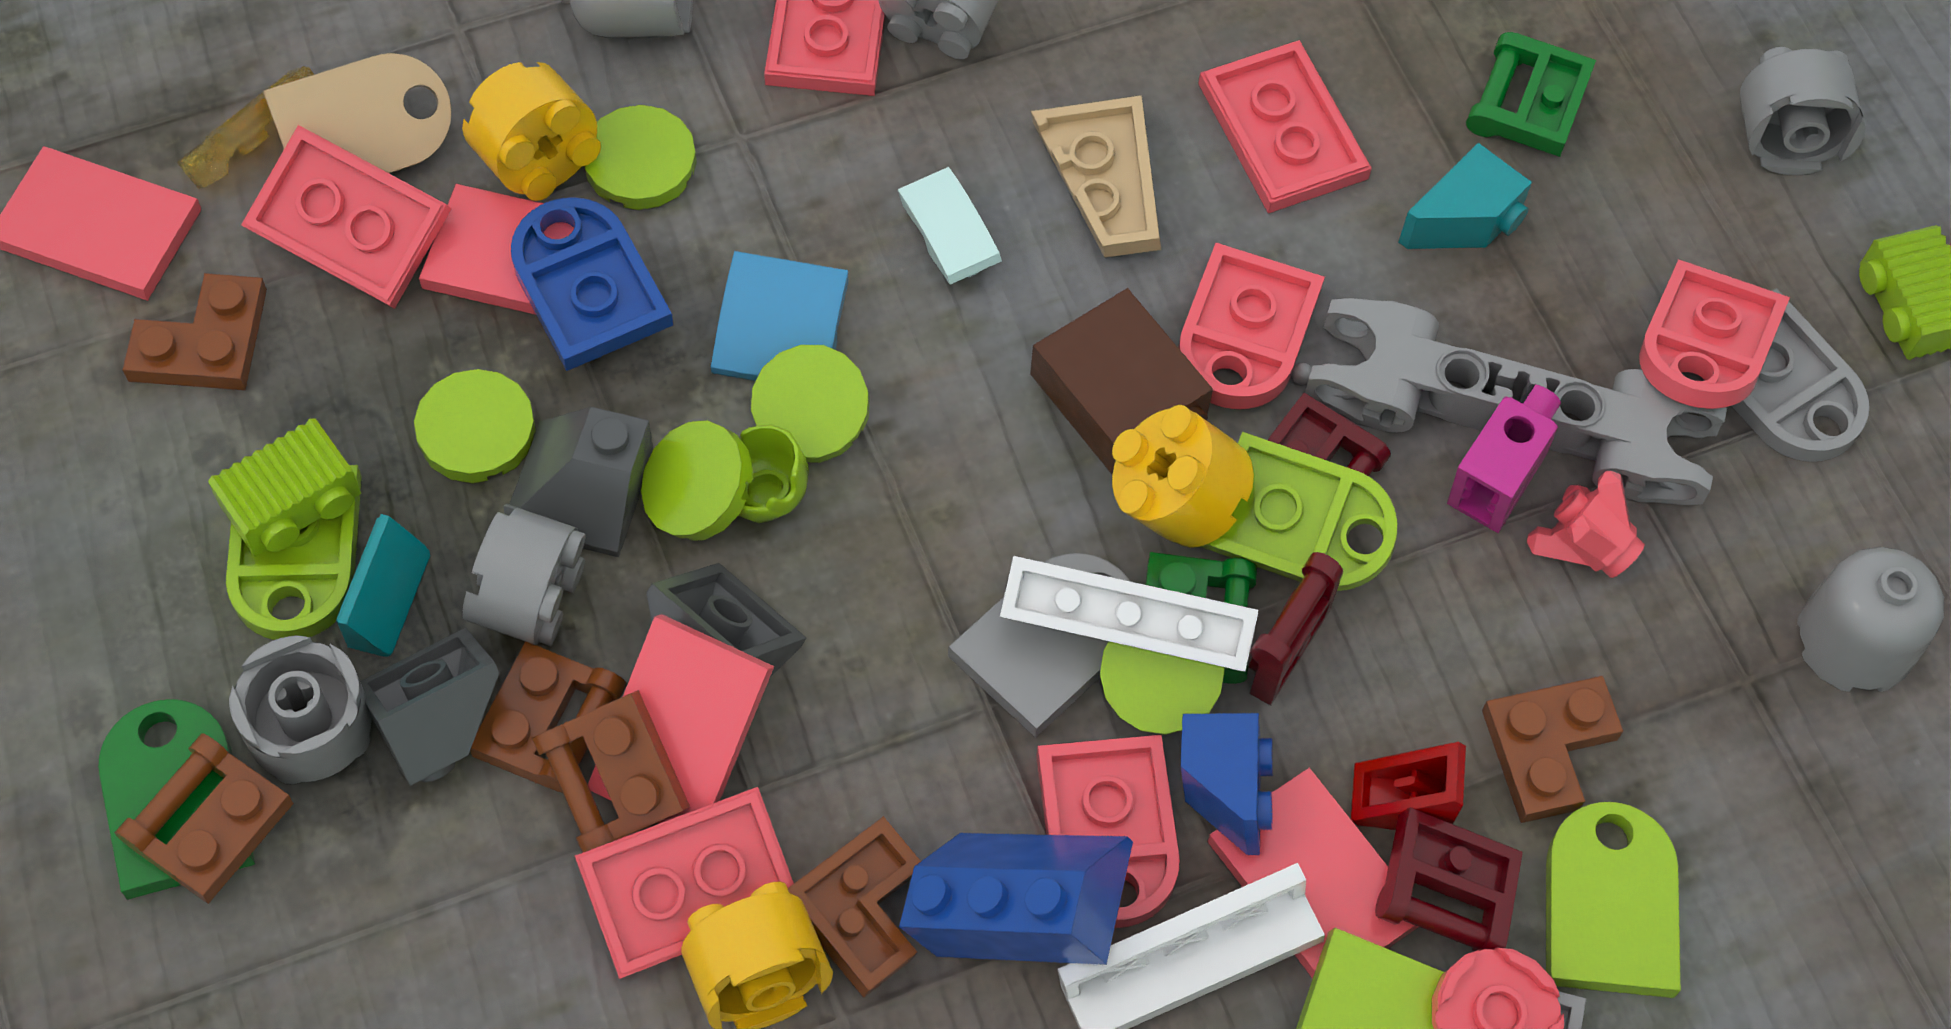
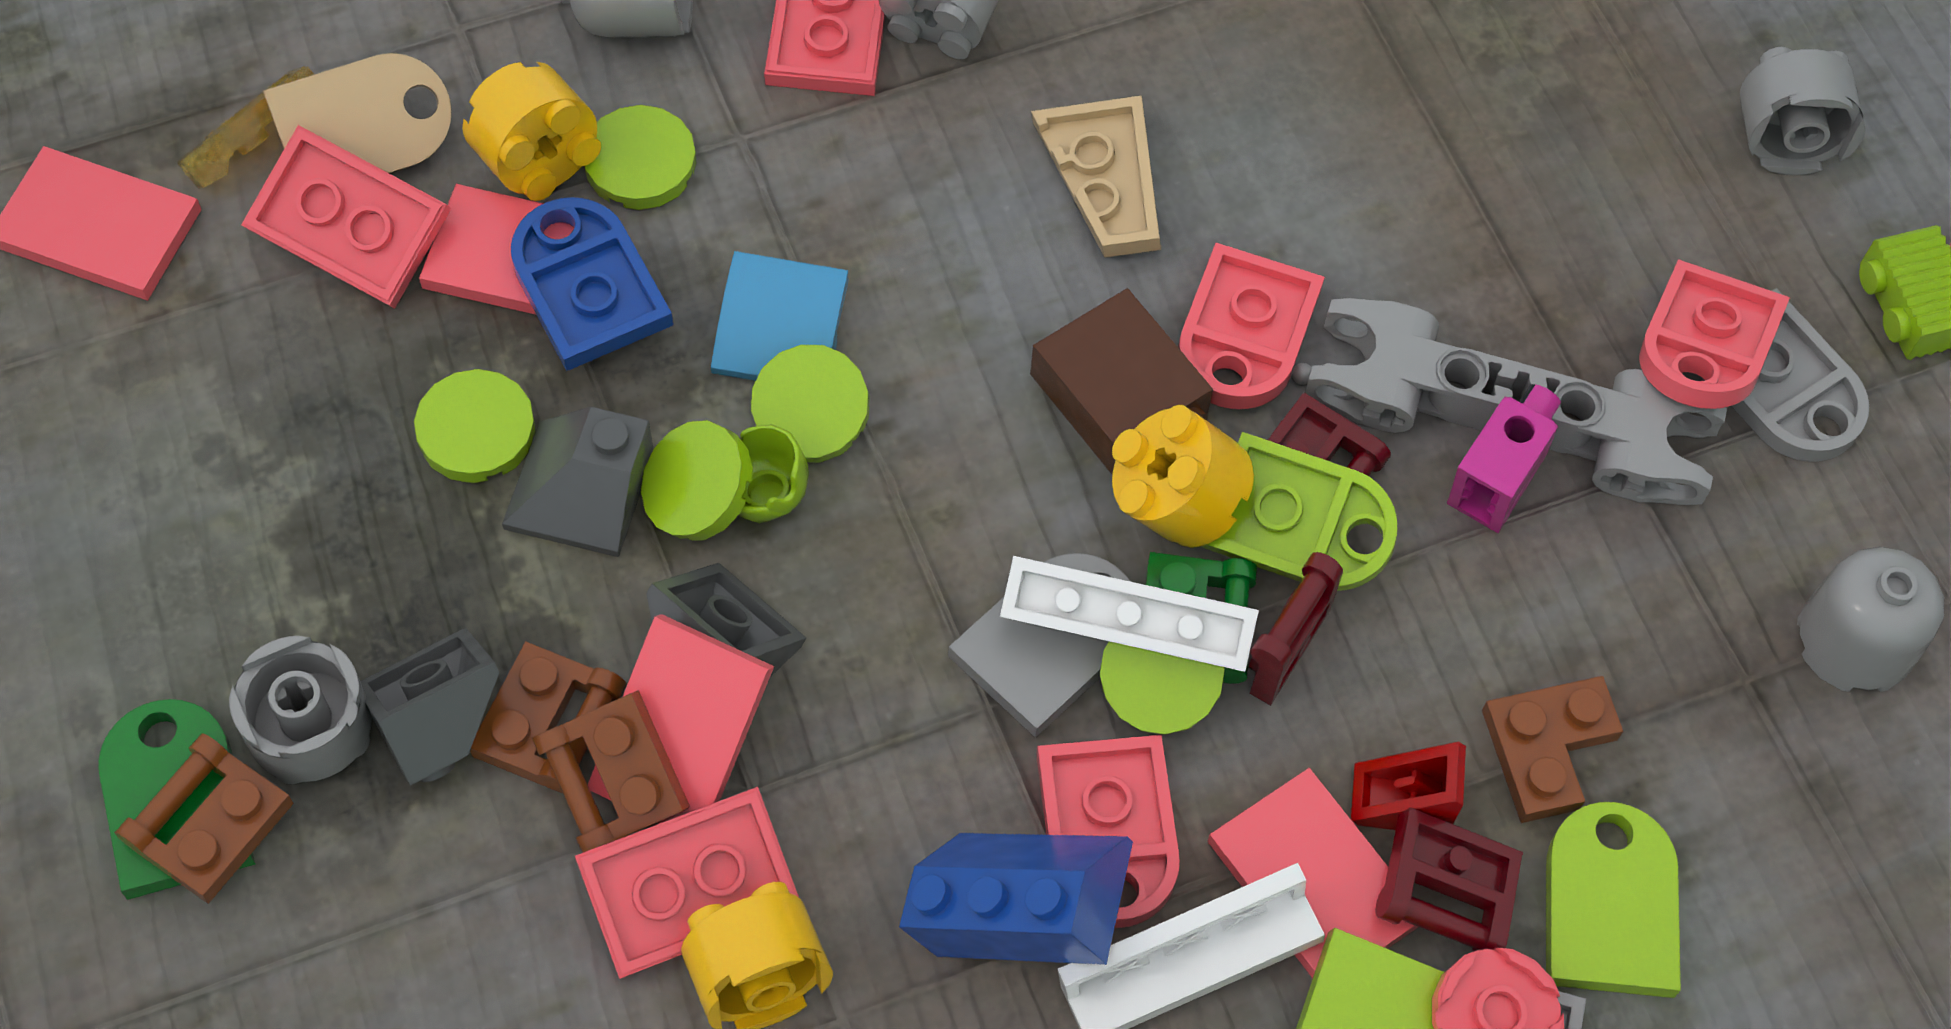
dark orange plate [123,273,267,390] -> none
lime brick [208,418,362,557] -> none
lime tile [226,465,361,640] -> none
teal slope [336,514,430,657] -> none
light grey brick [463,504,586,646] -> none
dark orange plate [788,816,921,998] -> none
light aqua slope [898,167,1002,284] -> none
blue slope [1181,713,1273,855] -> none
coral tile [1198,40,1372,214] -> none
teal slope [1398,143,1532,249] -> none
green plate [1466,32,1596,157] -> none
coral rock [1527,471,1645,578] -> none

